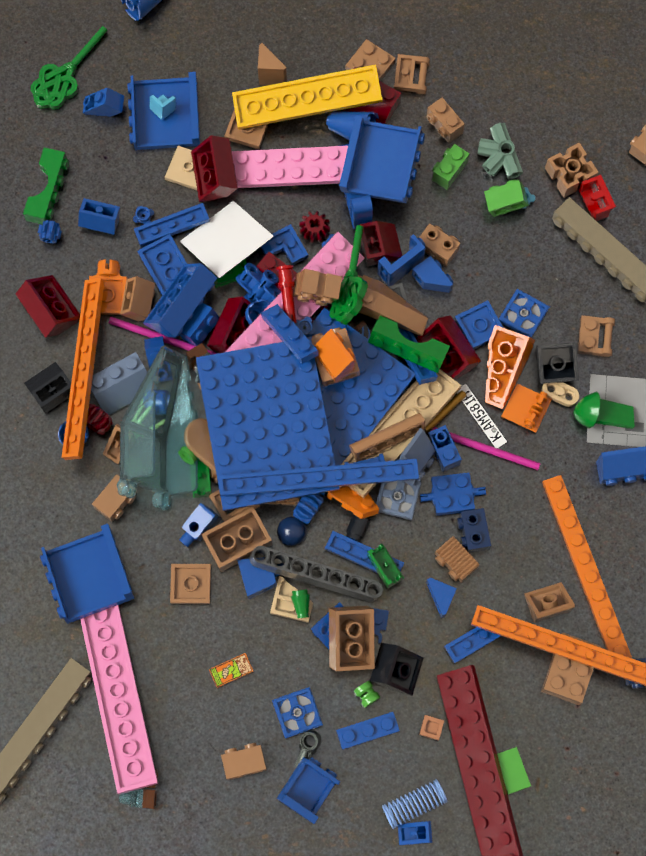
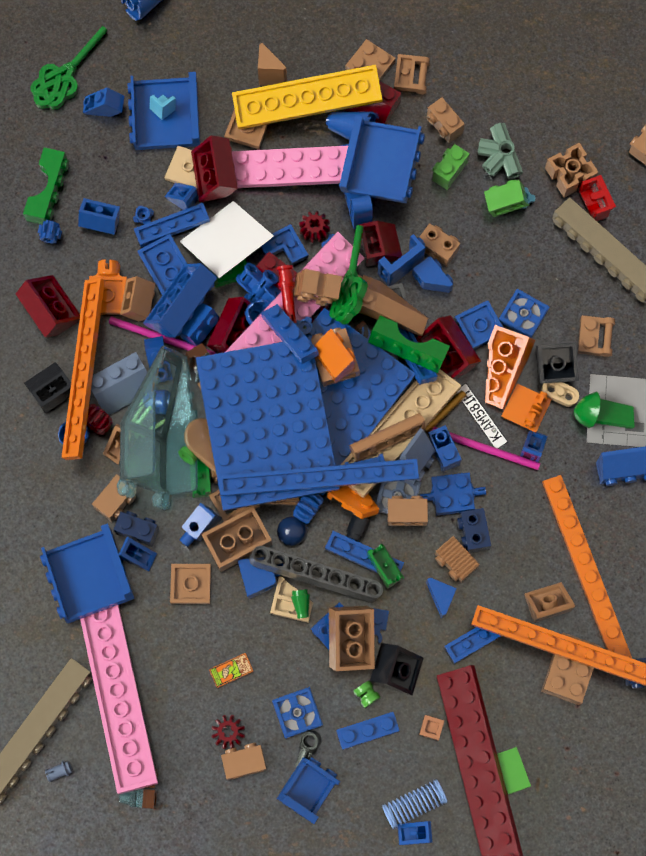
none -> sand blue pin [45,761,73,782]
none -> dark blue brick [113,511,159,547]
none -> blue slope [118,537,157,571]
none -> blue slope [165,183,198,210]
none -> dark red gear [212,715,245,749]
none -> medium nougat brick [387,496,428,526]
none -> blue slope [520,430,548,462]

